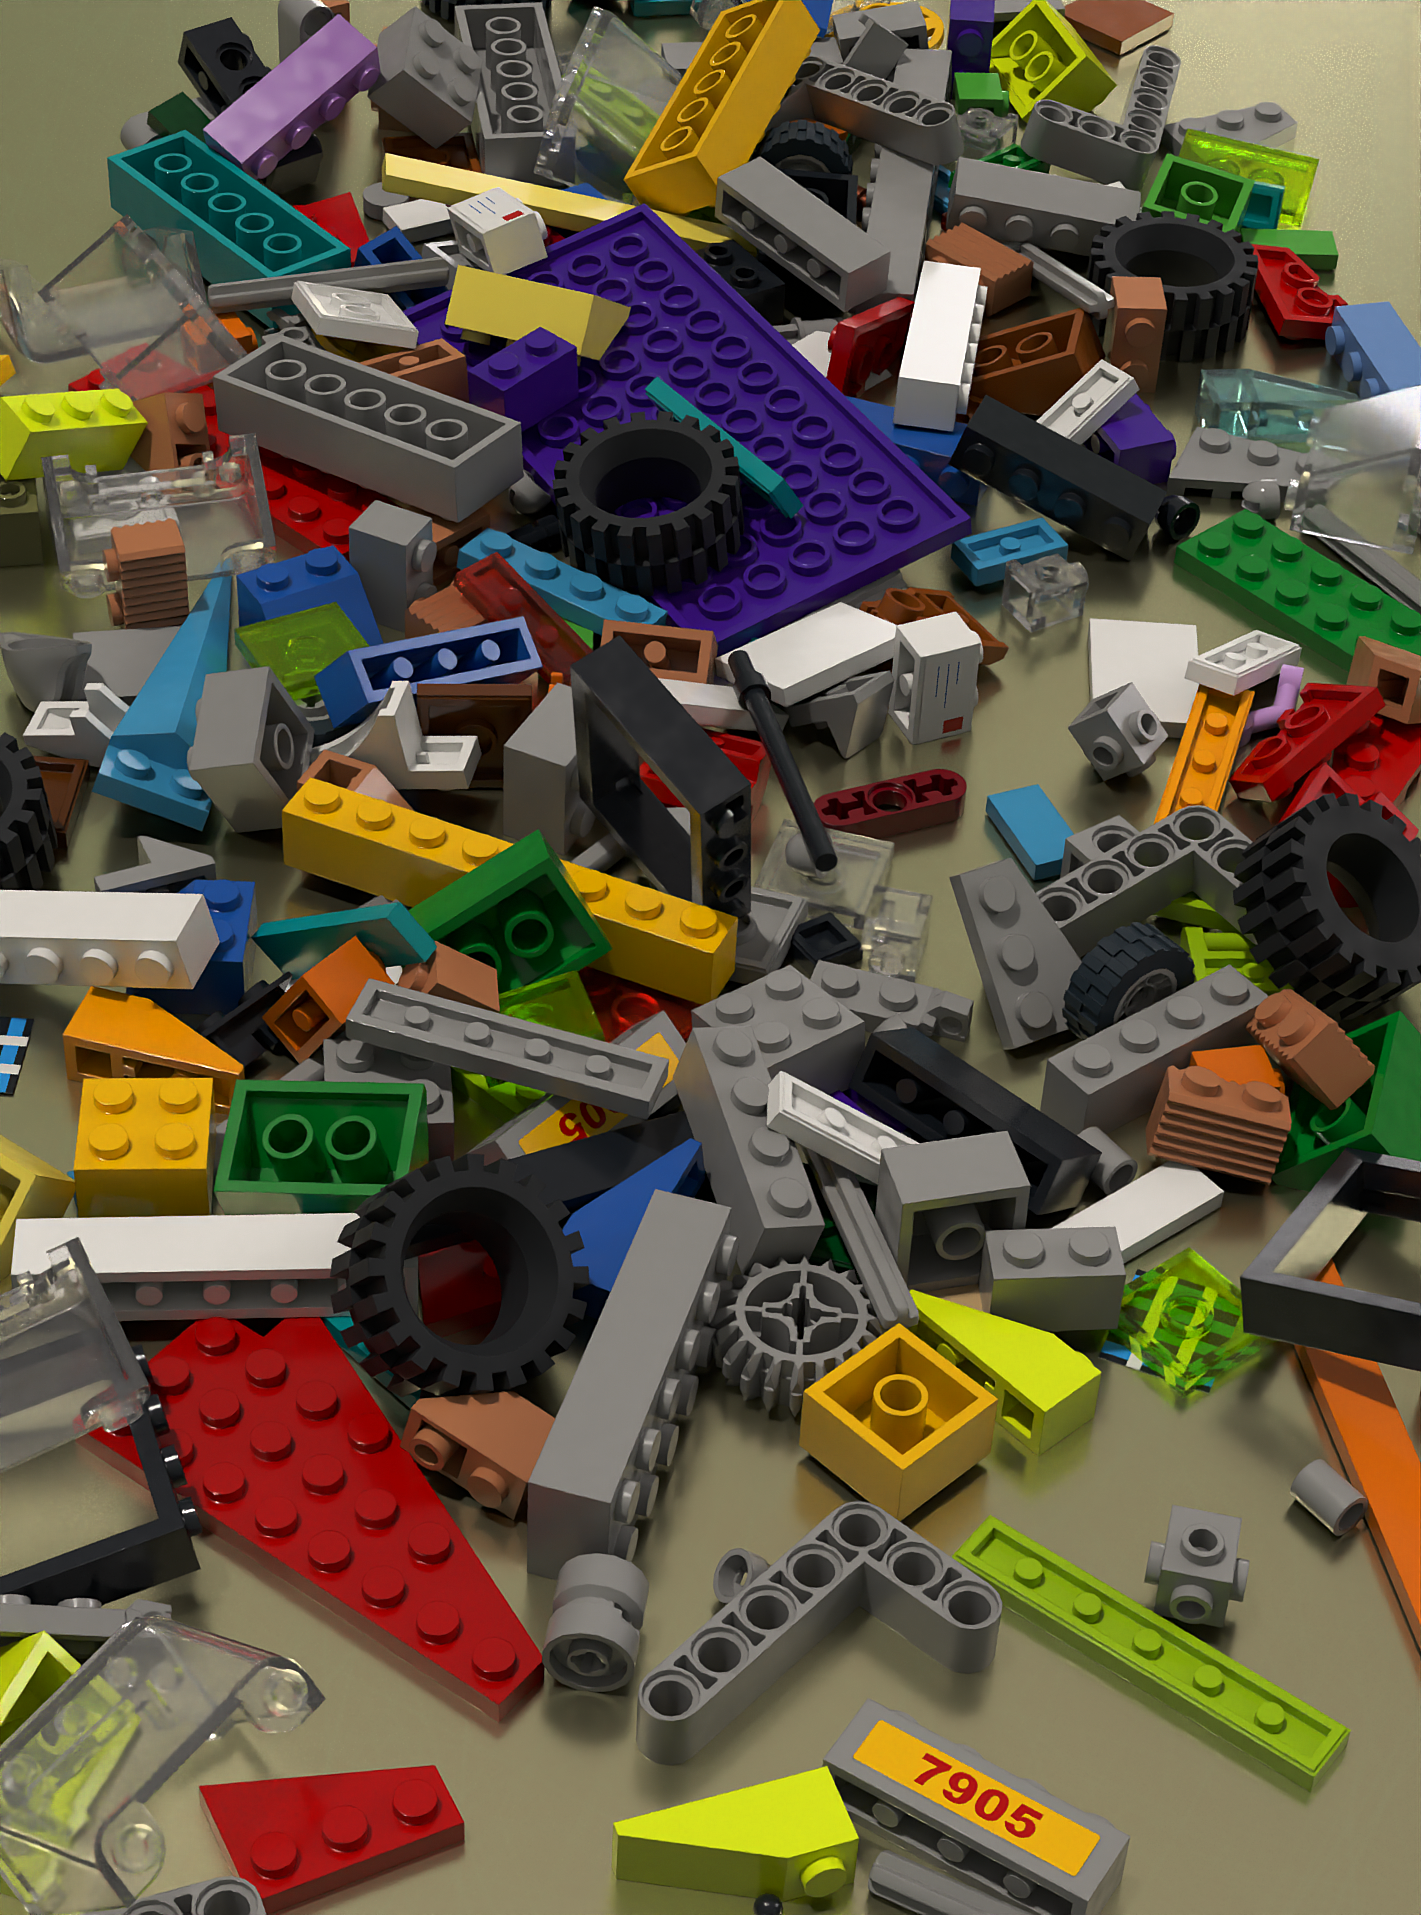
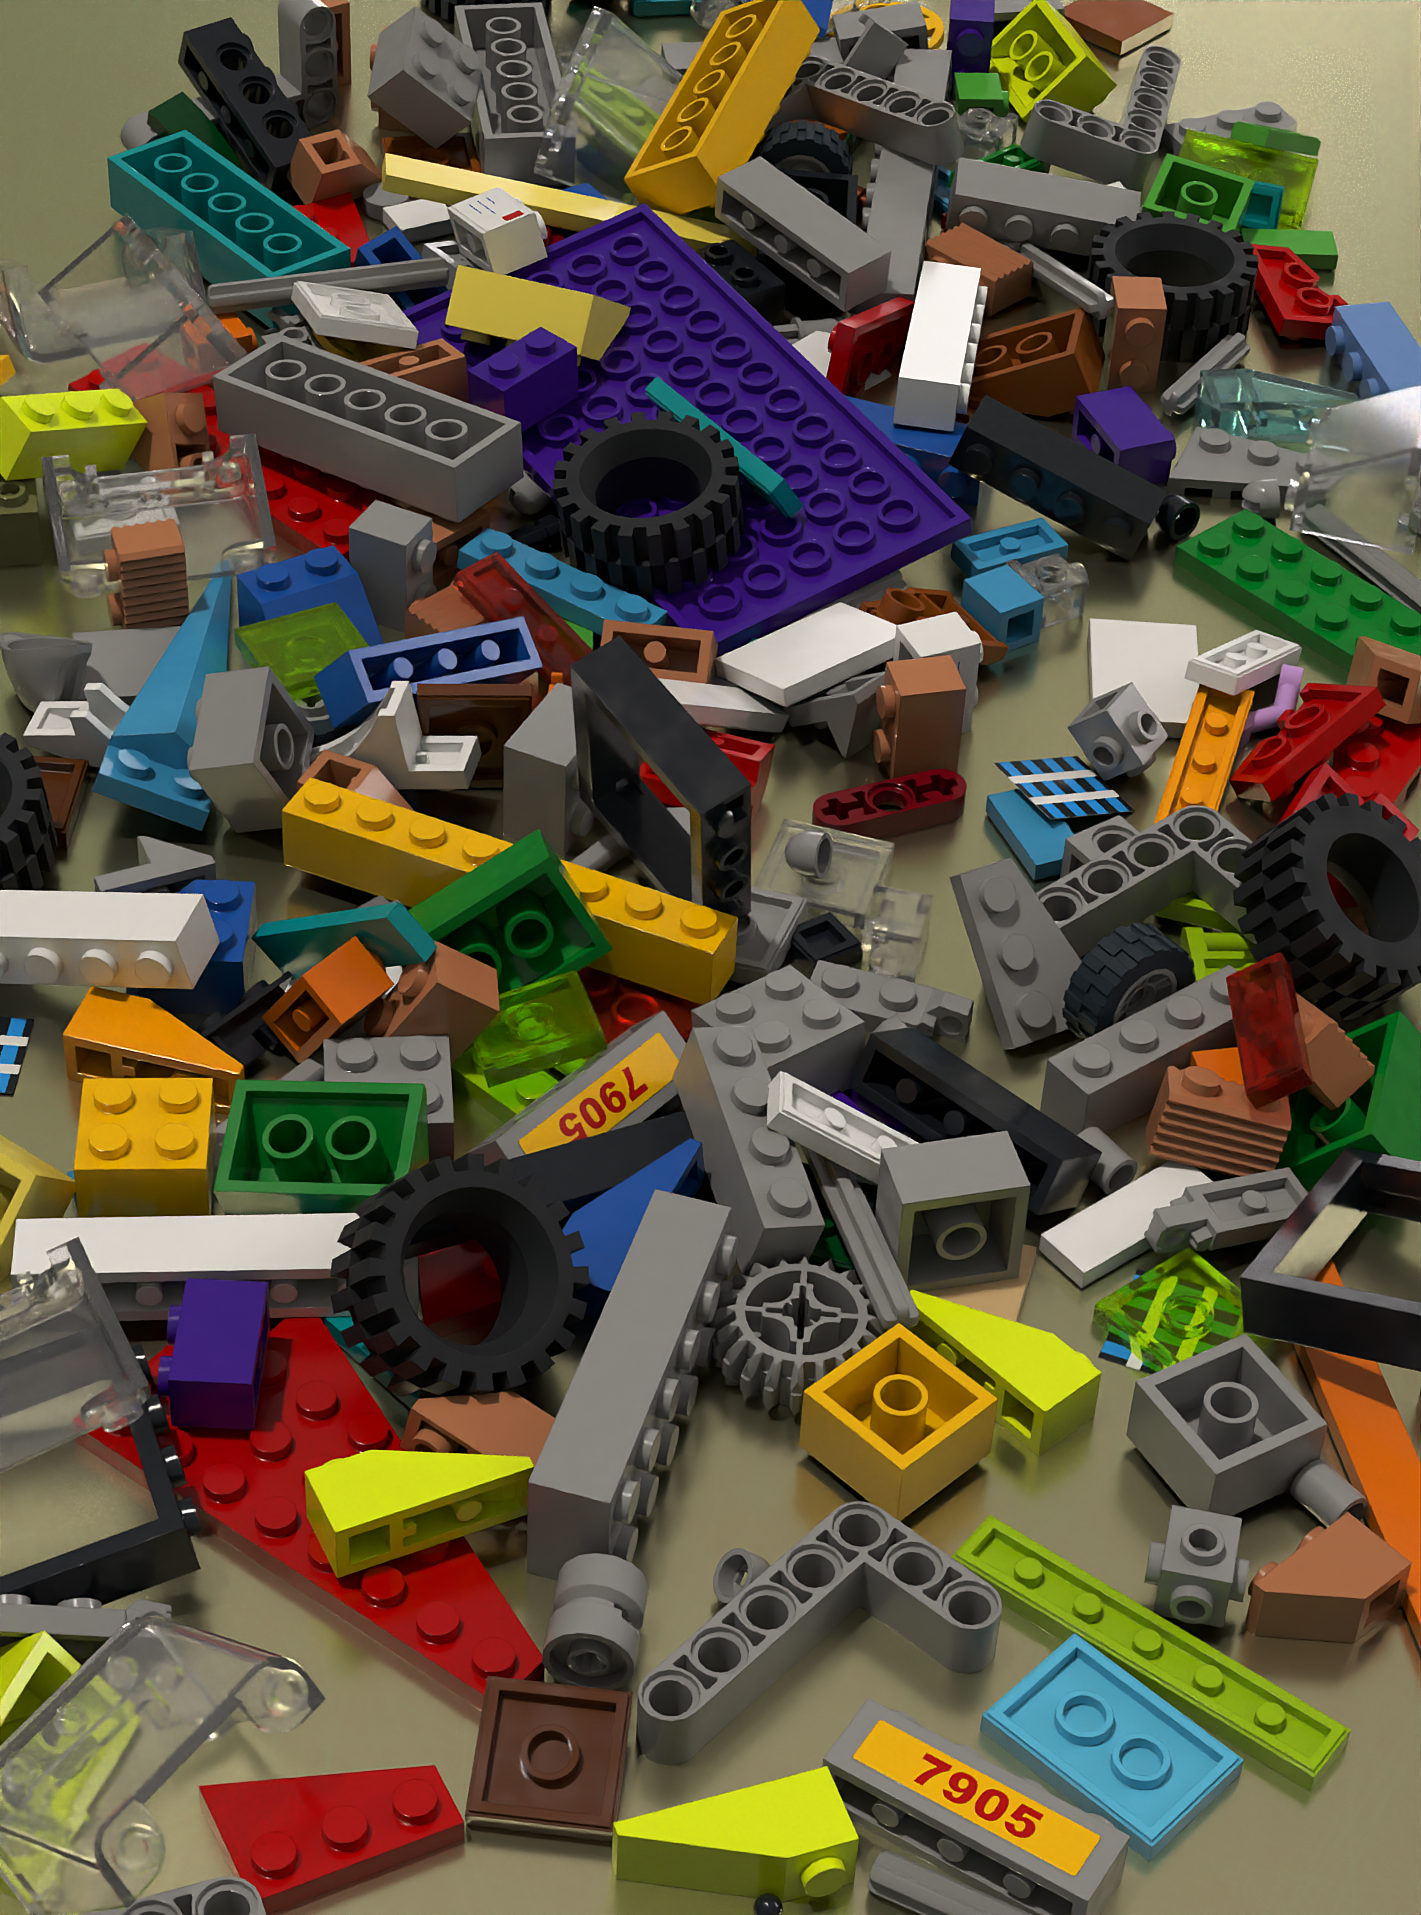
medium lavender brick [203,14,381,180] -> none
light grey plate [346,978,669,1120] -> none
black bar [728,650,838,872] -> none
light grey brick [978,1226,1126,1331] -> none
white tile [1036,359,1140,445] -> none
none -> dark purple brick [158,1278,270,1430]
none -> nougat slope [286,129,382,205]
none -> neon yellow slope [305,1450,535,1578]
none -> reddish brown tile [465,1676,633,1842]
none -> nougat brick [872,655,966,779]
none -> dark azure brick [961,565,1044,652]
none -> medium azure tile [980,1633,1244,1862]
none -> sticker [993,756,1135,819]
none -> light grey brick [1126,1333,1328,1516]
none -> light grey hinge [1144,1167,1308,1254]
none -> light grey axle [1160,332,1250,417]
none -> clear red tile [1226,952,1314,1110]
none -> bright green tile [1230,121,1321,156]
none -> nougat slope [1244,1512,1412,1643]

